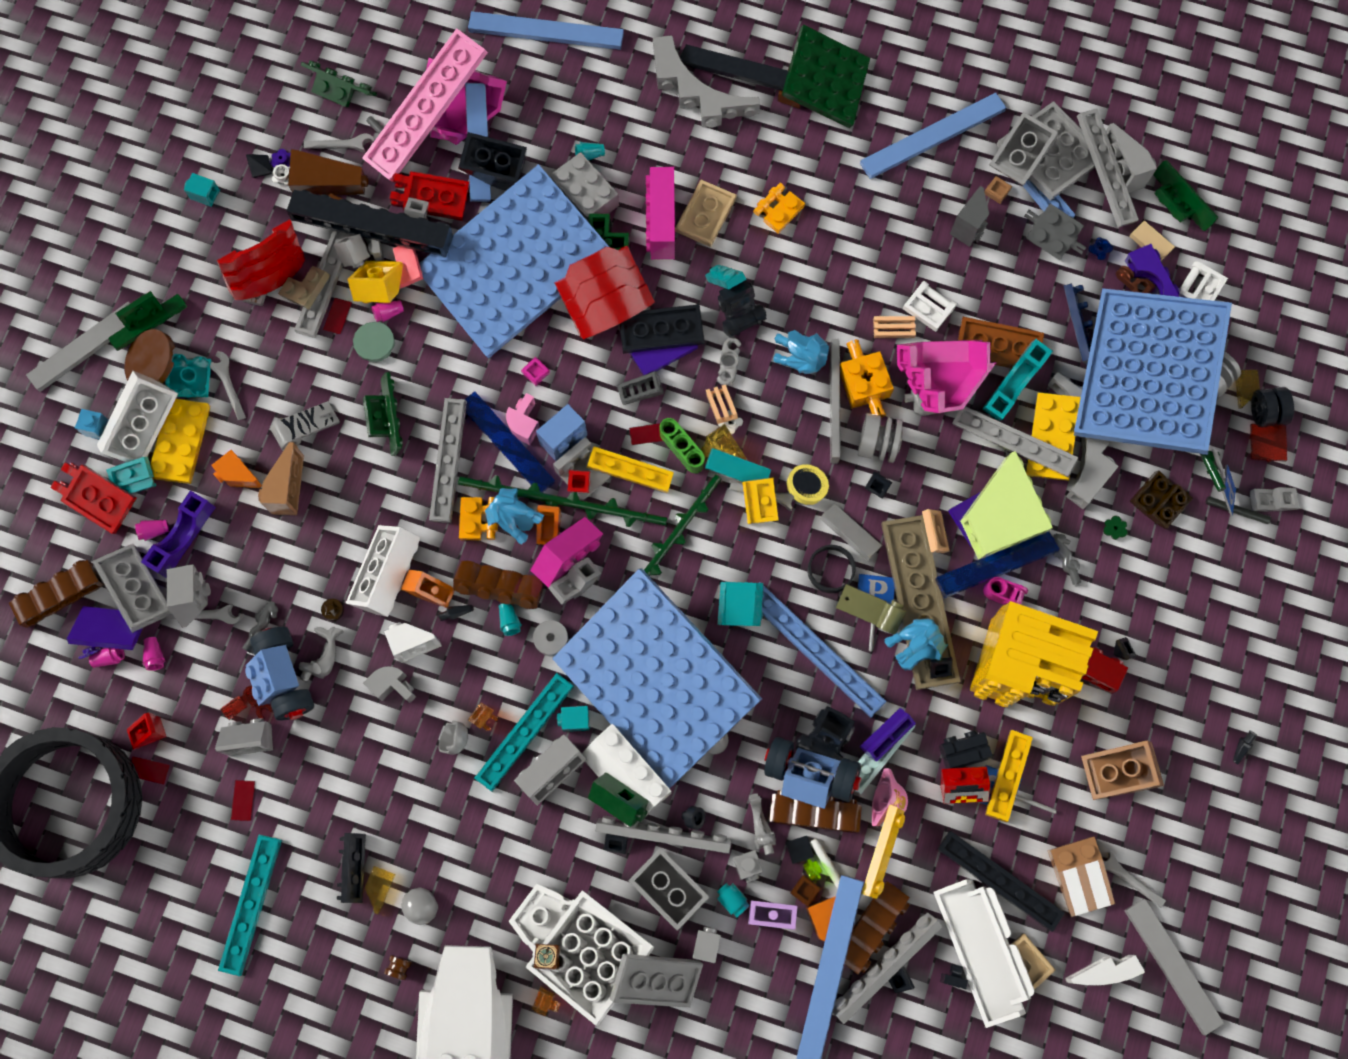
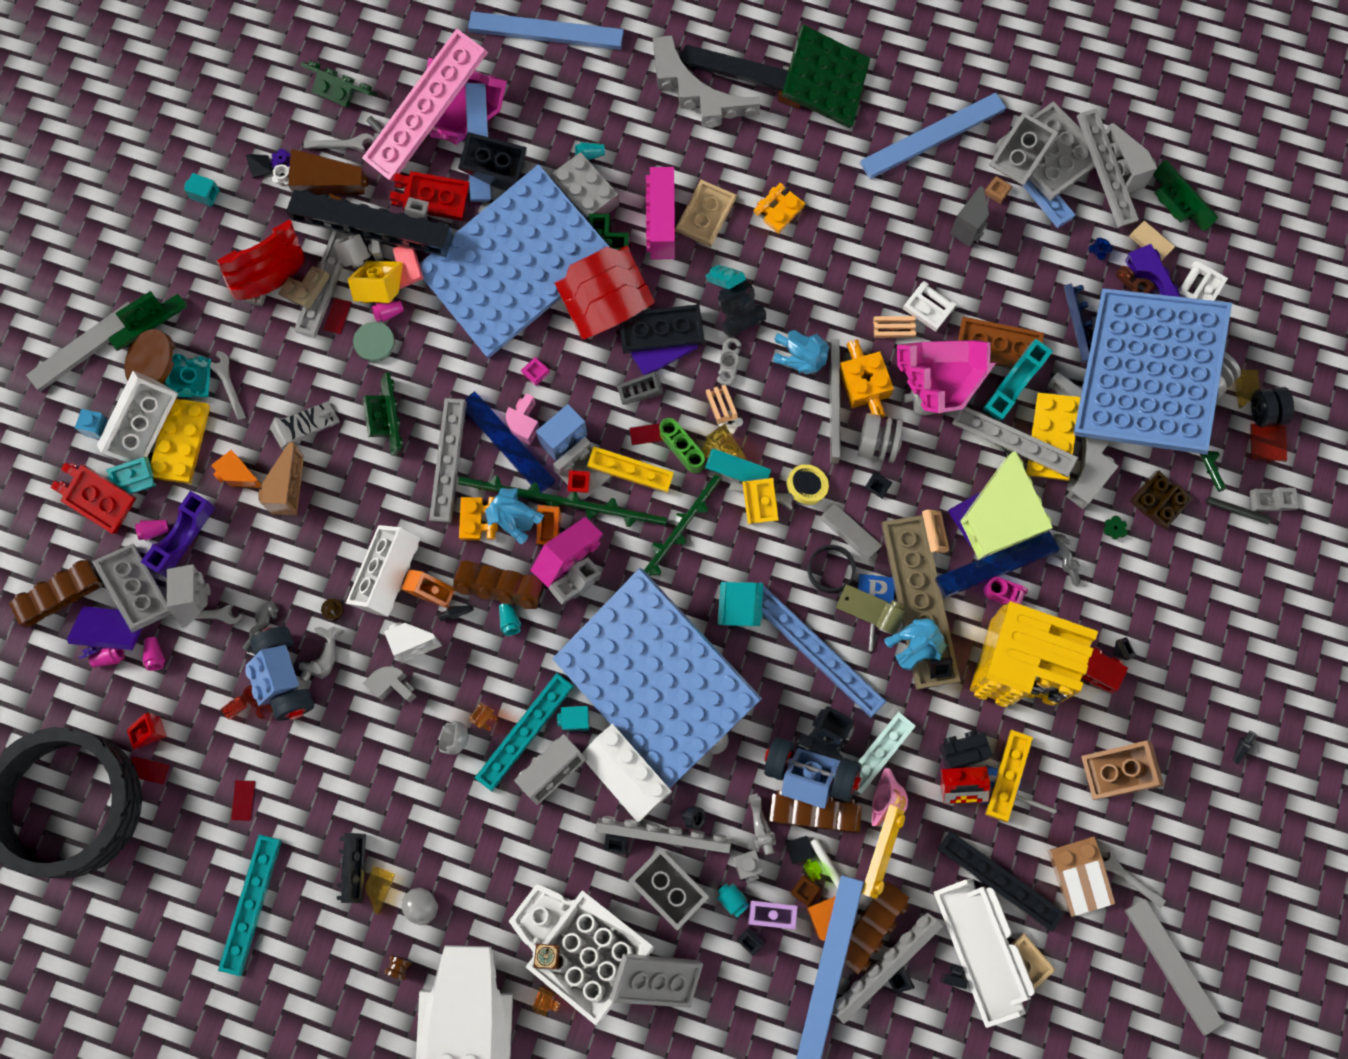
light grey slope [215,719,273,756] -> none
light grey piece [533,620,568,656] -> none
dark green brick [588,772,649,827] -> none
light grey brick [692,927,721,963] -> none
dark purple piece [860,707,916,762] -> none
dark grey plate [1024,203,1087,260] -> none
white slope [1065,955,1145,985] -> none
piece [1212,448,1236,516] -> none
none -> black slope [737,925,766,956]

